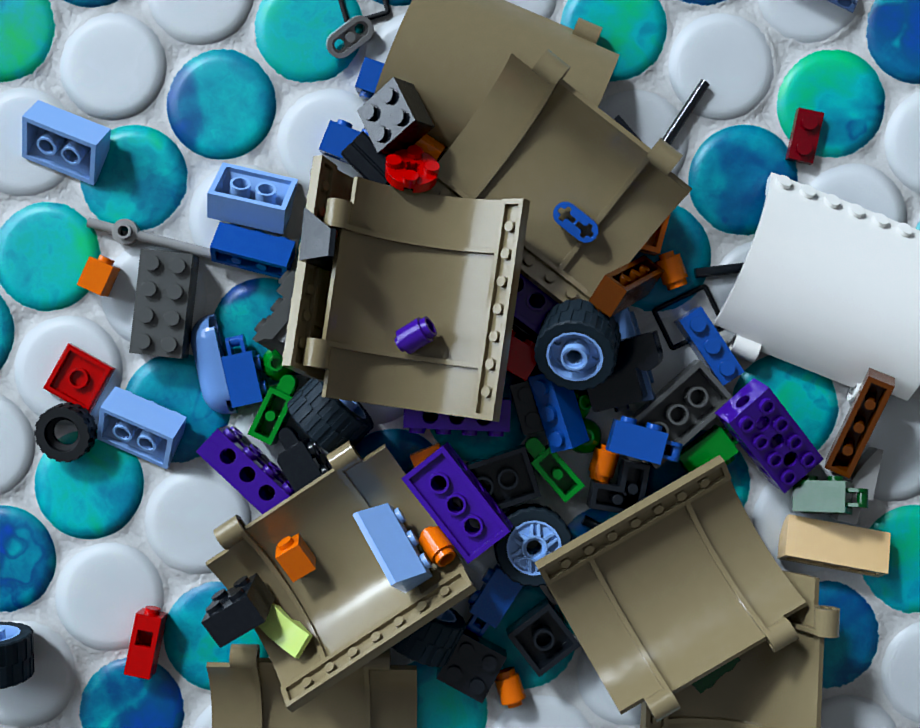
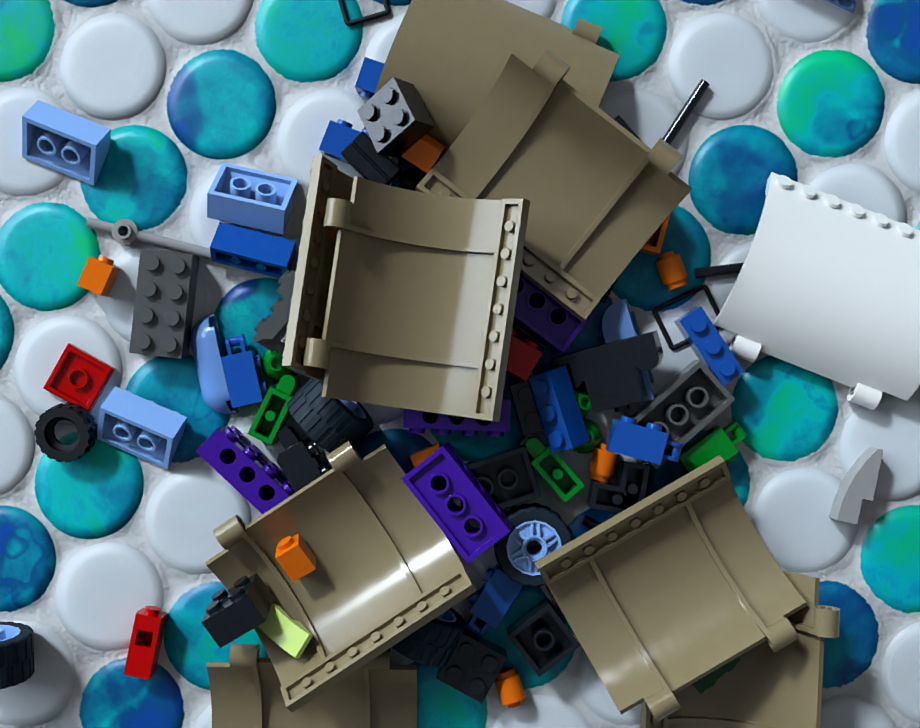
slope [299,207,336,271] -> none
light grey plate [326,15,374,58] -> none
light blue slope [353,503,433,593] -> none
red plate [385,145,440,193] -> none
dark purple brick [395,316,437,354] -> none
orange brick [418,526,456,567] -> none
black wheel [534,299,621,391] -> none
blue beam [553,201,599,243] -> none
reddish brown brick [589,256,664,317] -> none
dark purple brick [715,378,823,494] -> none
tan brick [777,514,891,577] -> none
dark red plate [785,107,824,165] -> none
brick [792,475,869,515] -> none
reddish brown brick [824,368,895,479] -> none

